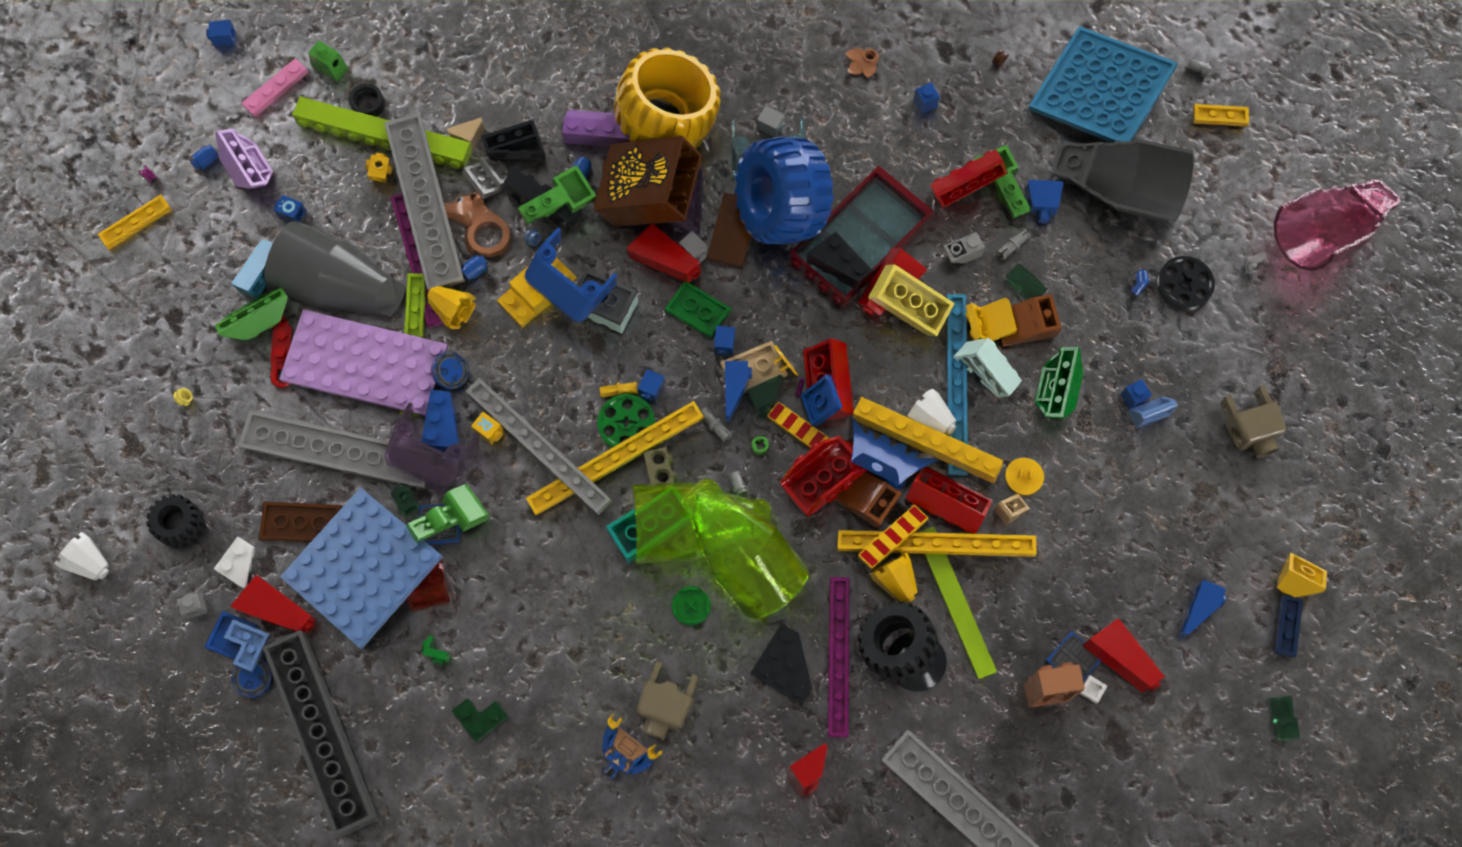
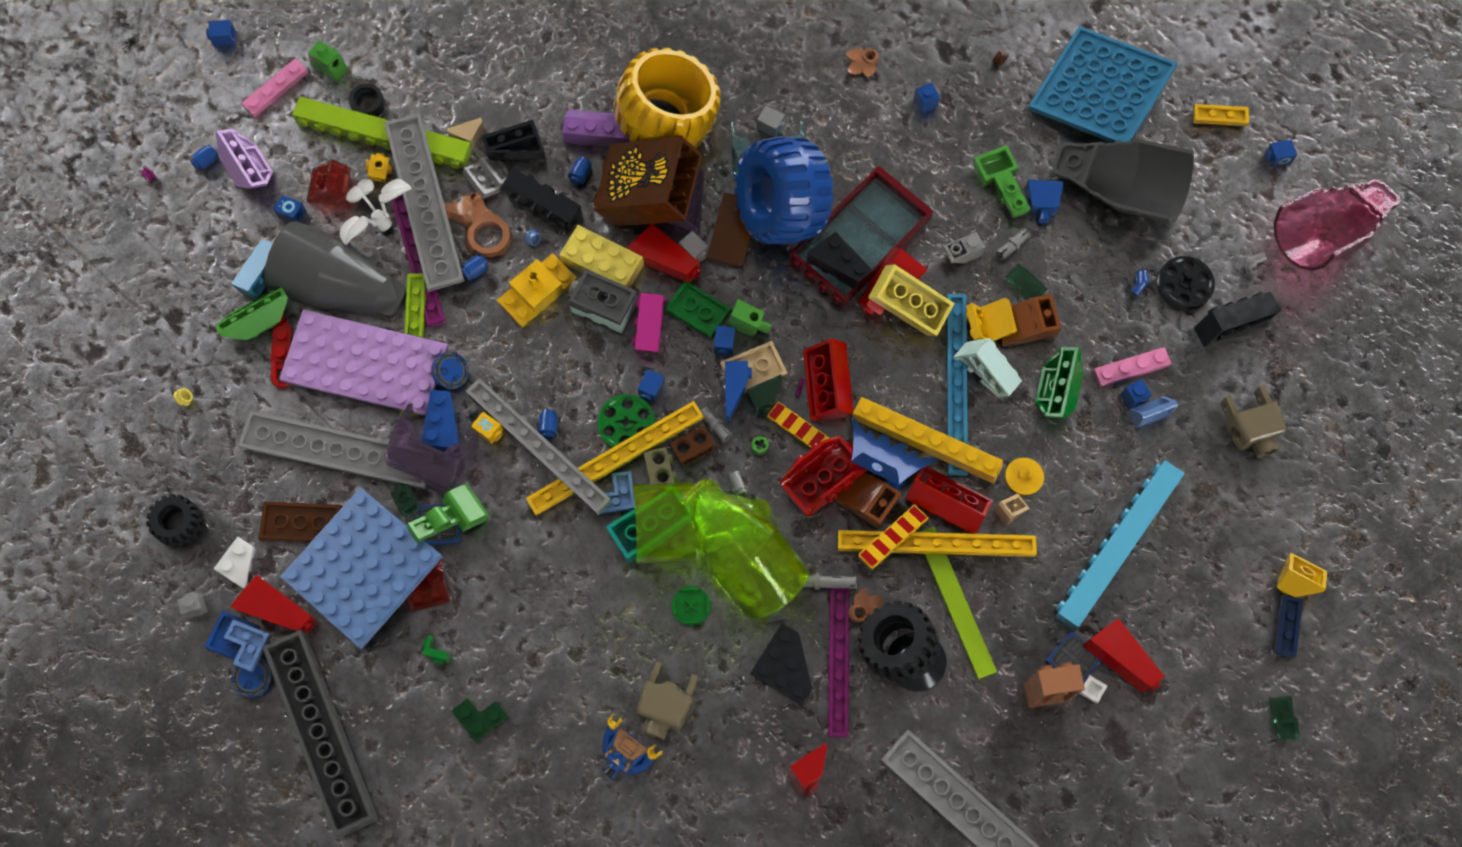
white cone [54,532,109,581] -> none
yellow tile [97,194,172,250] -> none
yellow cone [427,286,476,329] -> none
bright green plate [518,165,596,225] -> none
blue windscreen [525,227,617,322] -> none
yellow axle [599,382,638,398] -> none
yellow piece [774,345,799,376] -> none
blue tile [800,374,843,428] -> none
yellow cone [870,552,917,602] -> none
white cone [907,389,956,435] -> none
red slope [930,149,1008,208] -> none
blue slope [1179,579,1226,639] -> none
light grey pin [1187,57,1212,77] -> none
none -> clear red slope [306,159,351,205]
none -> white plant [340,179,412,246]
none -> blue brick [538,409,558,439]
none -> light yellow brick [559,225,644,288]
none -> medium blue plate [599,471,636,515]
none -> dark pink wedge [632,293,666,353]
none -> reddish brown brick [670,425,715,468]
none -> bright green torso [726,299,772,336]
none -> light grey pin [797,574,858,590]
none -> nougat plate [849,588,884,623]
none -> medium azure brick [1055,460,1185,631]
none -> bright pink plate [1093,347,1172,388]
none -> black wedge [1194,291,1282,347]
none -> blue brick [1265,139,1297,167]

